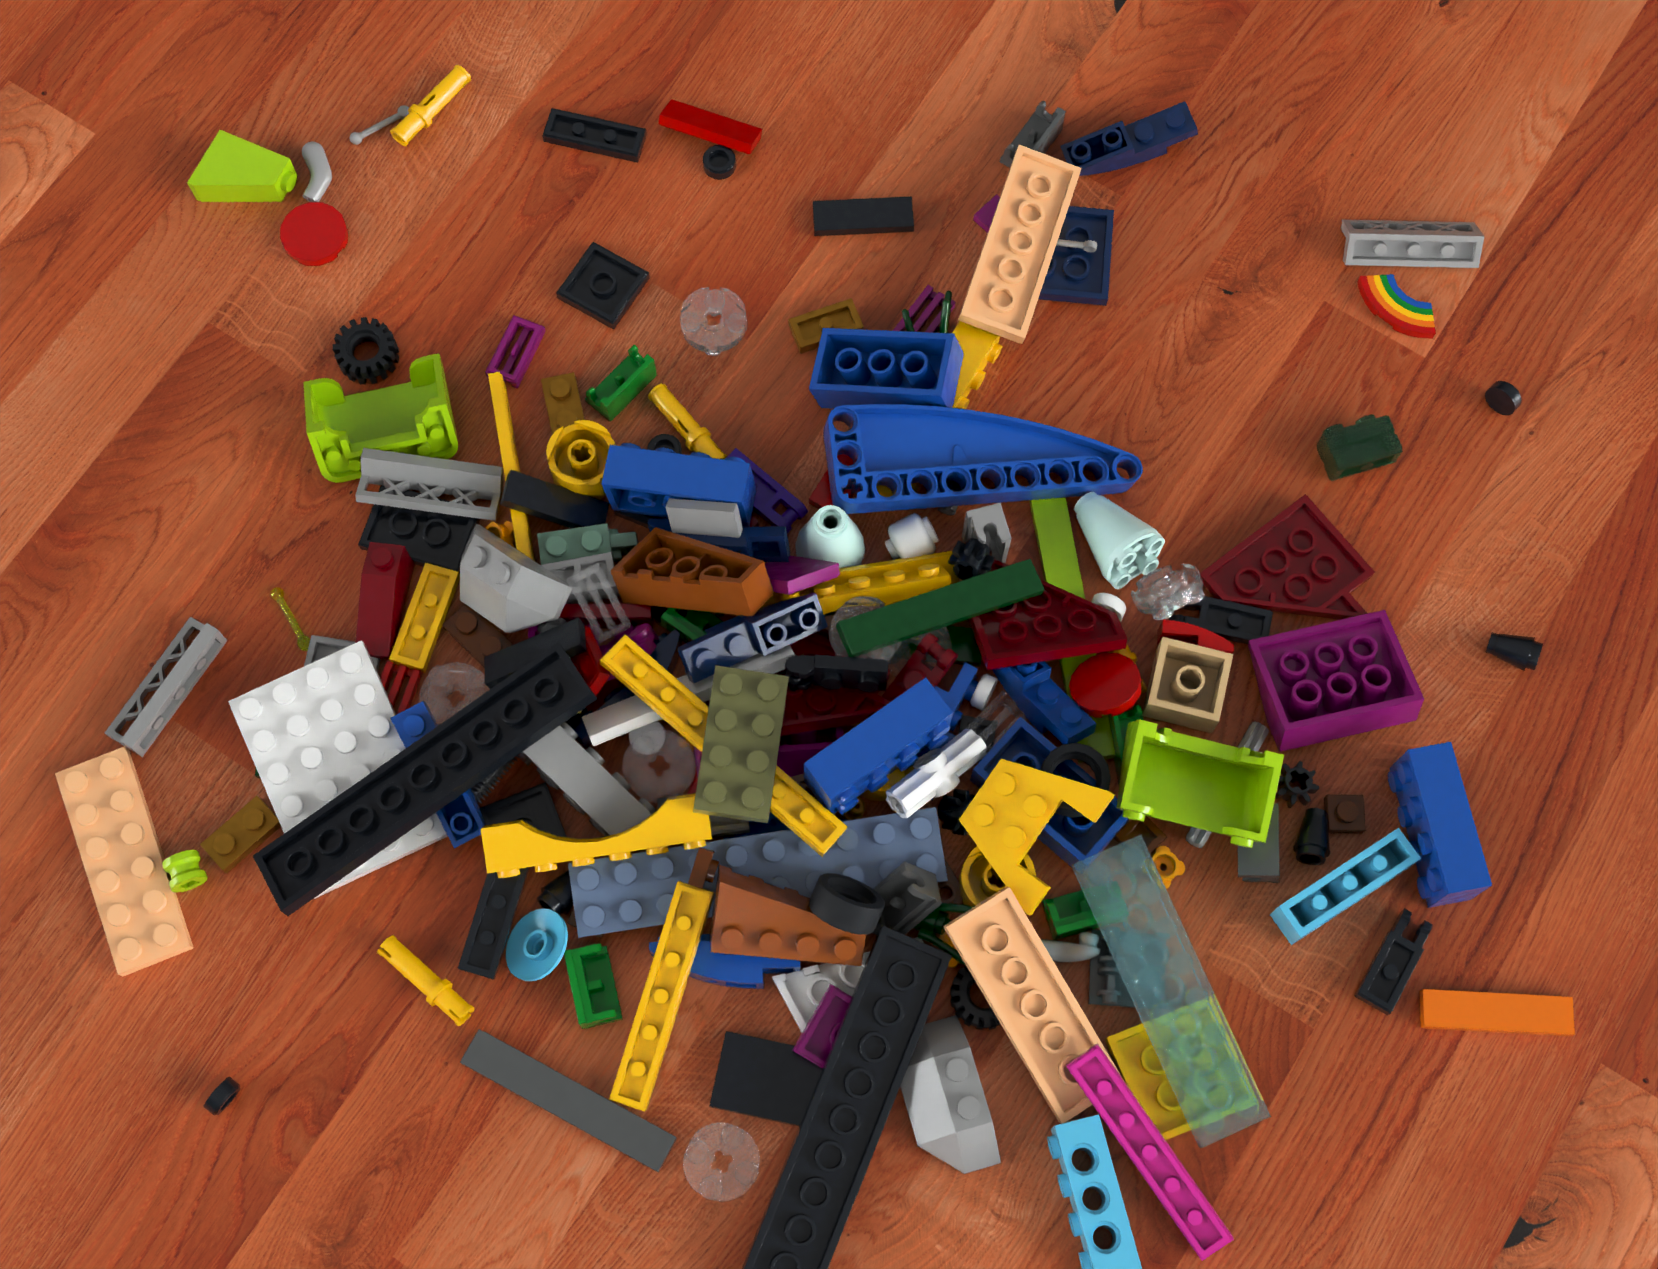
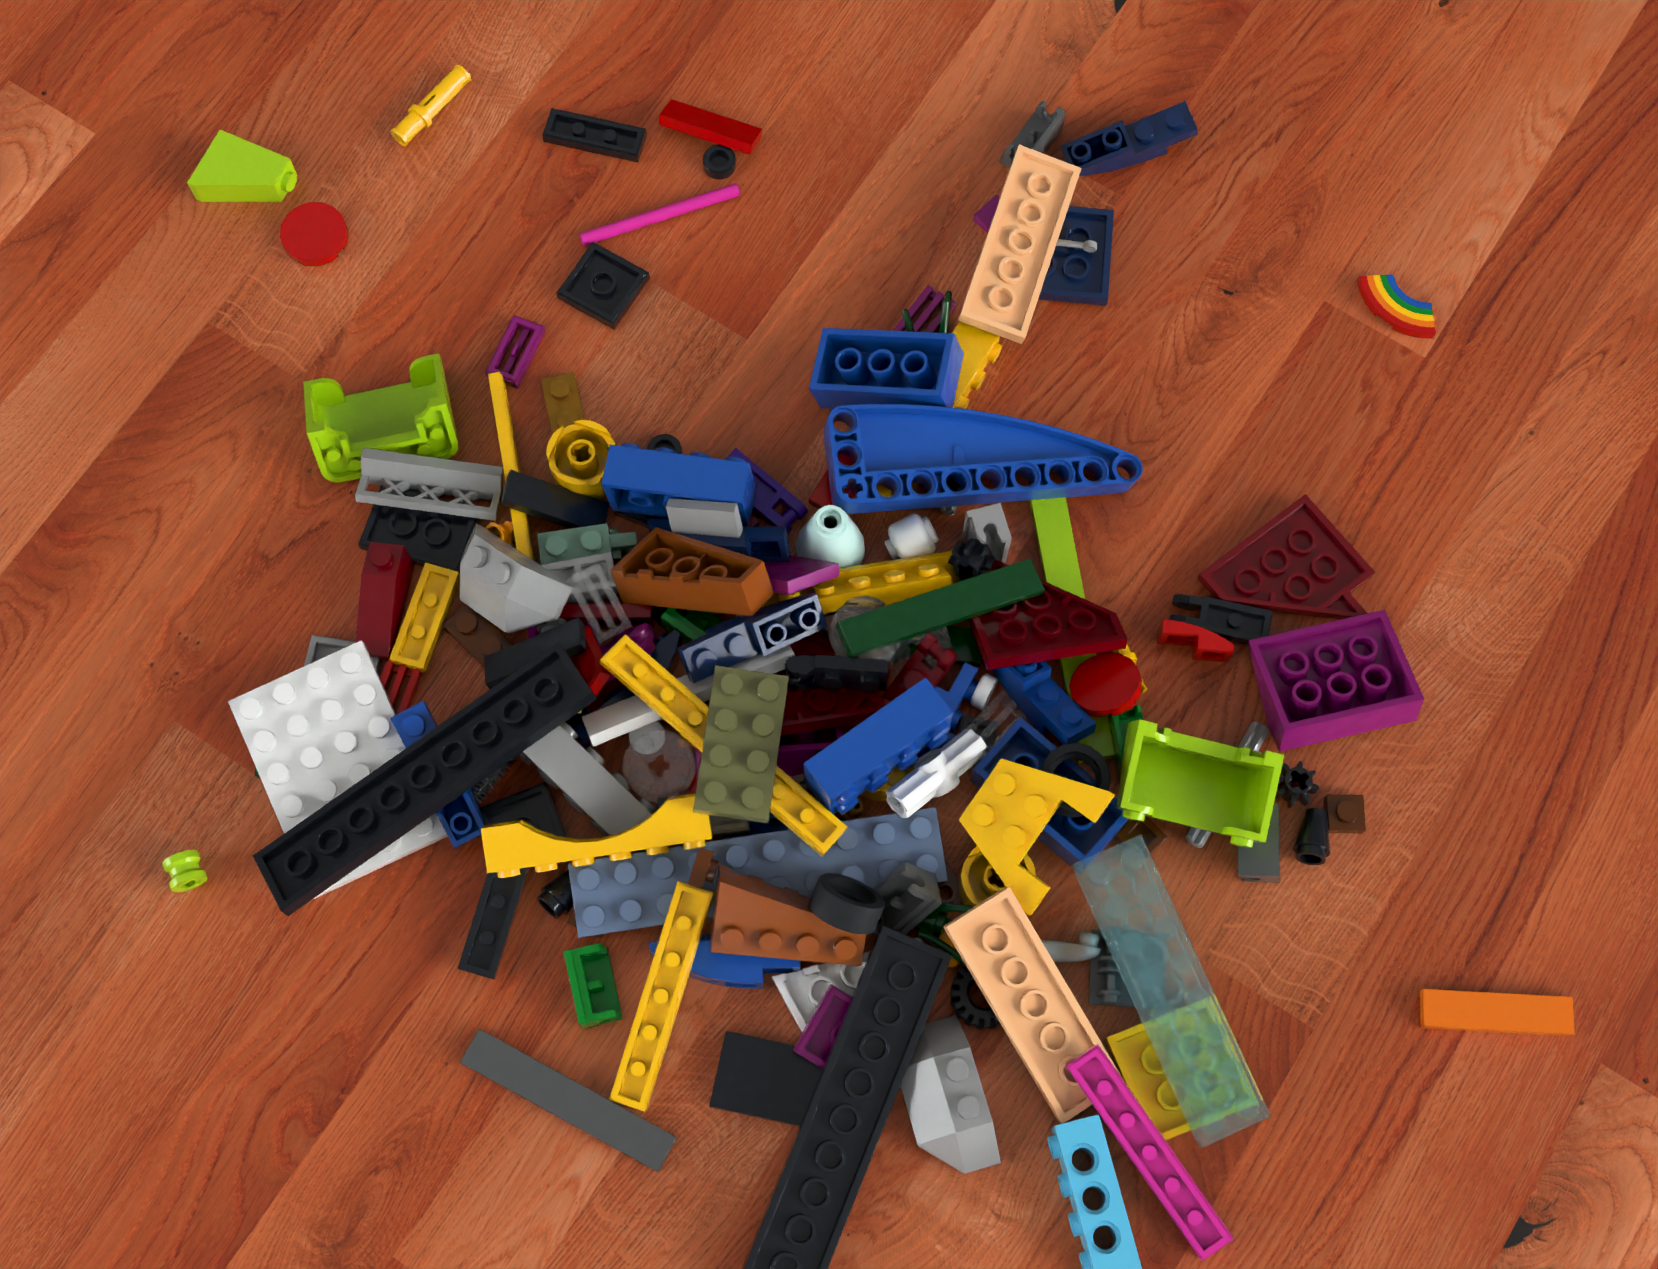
light nougat plate [55,746,194,977] -> none
light grey fence [105,617,227,757] -> none
pearl gold plate [200,796,281,874] -> none
black tile [203,1077,240,1116] -> none
clear neon green hinge [270,587,310,651] -> none
light grey arm [302,141,332,202] -> none
black tyre [333,317,399,385] -> none
light grey hinge [349,105,409,145] -> none
yellow pin [377,935,475,1026] -> none
clear plate [419,662,490,726] -> none
medium azure dish [506,908,568,982] -> none
green hinge [585,345,657,422] -> none
yellow pin [648,383,727,460] -> none
clear plate [680,287,748,356] -> none
clear plate [683,1122,760,1202] -> none
pearl gold plate [788,298,864,354] -> none
black tile [813,196,914,236] -> none
black gear [938,788,975,836] -> none
green hinge [1041,881,1129,940] -> none
light aqua cone [1074,492,1165,589] -> none
white tile [1091,593,1127,622] -> none
clear plate [1131,564,1204,620] -> none
light orange plate [1141,846,1185,890] -> none
tan brick [1142,637,1233,733] -> none
medium azure brick [1270,828,1421,945] -> none
clear green brick [1317,414,1403,481] -> none
light grey fence [1341,219,1484,268] -> none
black hinge [1354,908,1433,1016] -> none
blue brick [1388,742,1492,908] -> none
black tile [1485,381,1522,415] -> none
black cone [1486,632,1543,671] -> none
none -> dark pink piece [579,183,740,246]

